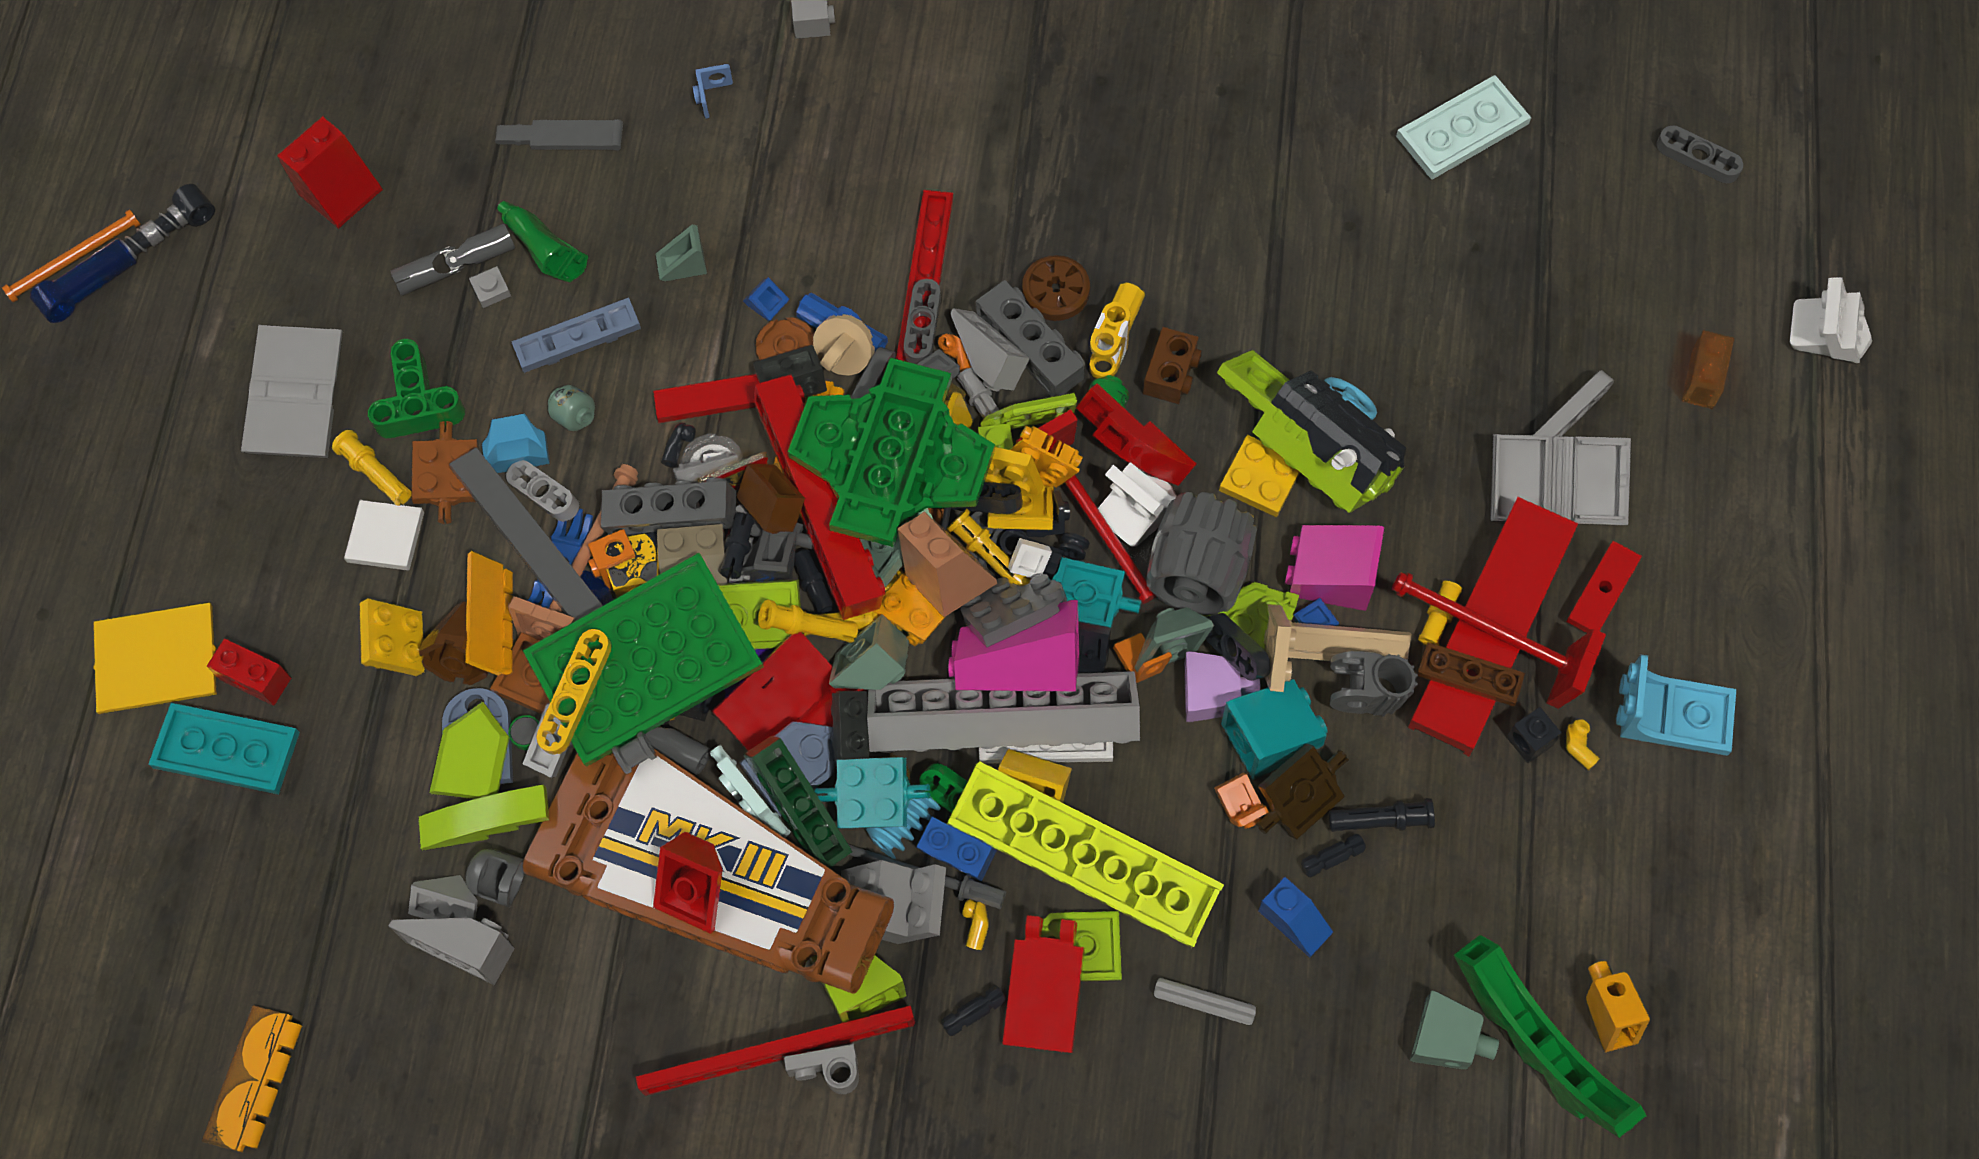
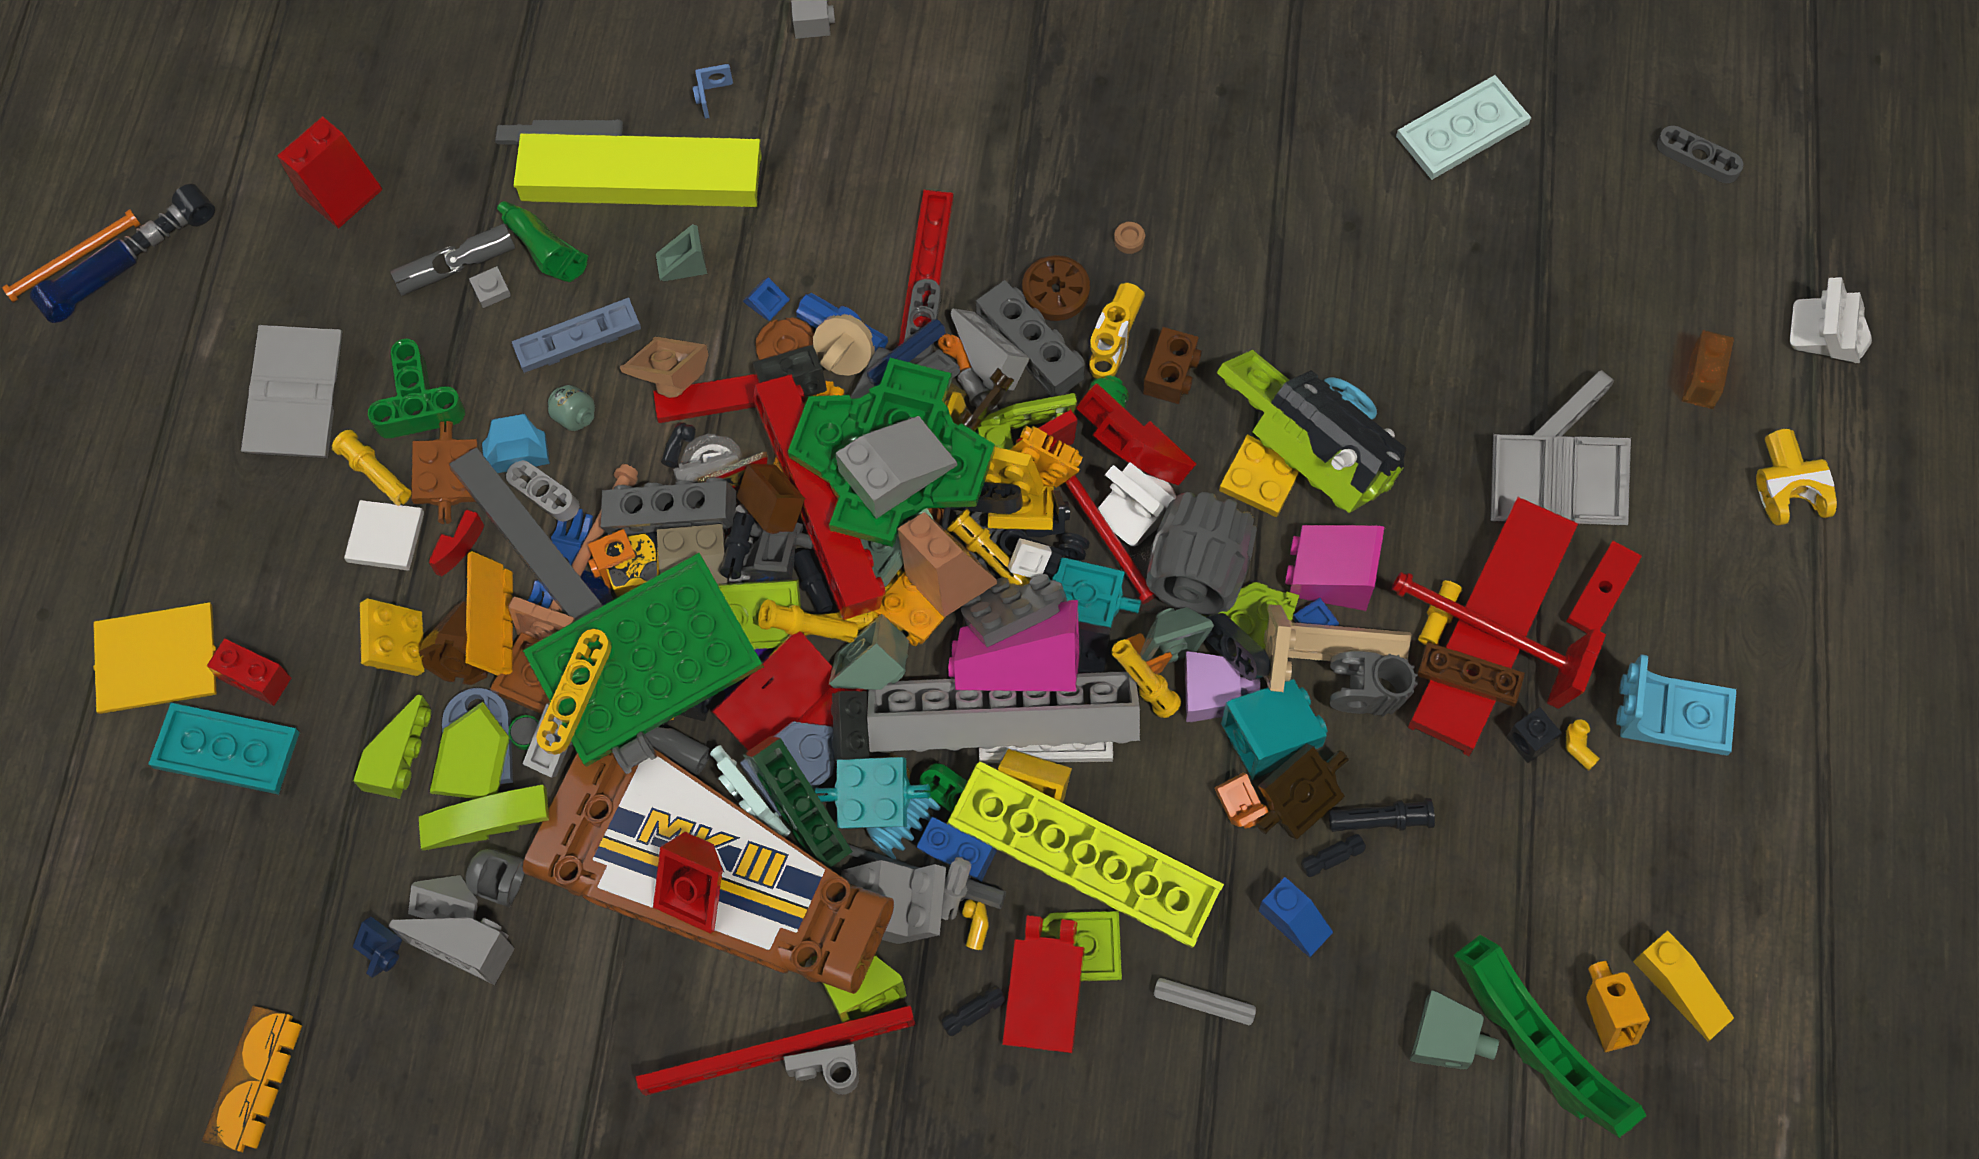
none -> lime slope [353,695,431,799]
none -> dark blue bracket [353,917,402,978]
none -> red slope [429,510,484,576]
none -> neon yellow tile [514,133,762,207]
none -> medium nougat slope [620,337,709,398]
none -> light grey slope [836,416,957,519]
none -> dark blue axle [867,319,945,386]
none -> light grey axle [941,857,971,920]
none -> dark brown flag [958,368,1014,432]
none -> yellow pin [1112,639,1181,718]
none -> medium nougat tile [1114,222,1145,254]
none -> yellow slope [1633,930,1734,1041]
none -> yellow connector [1756,429,1837,526]

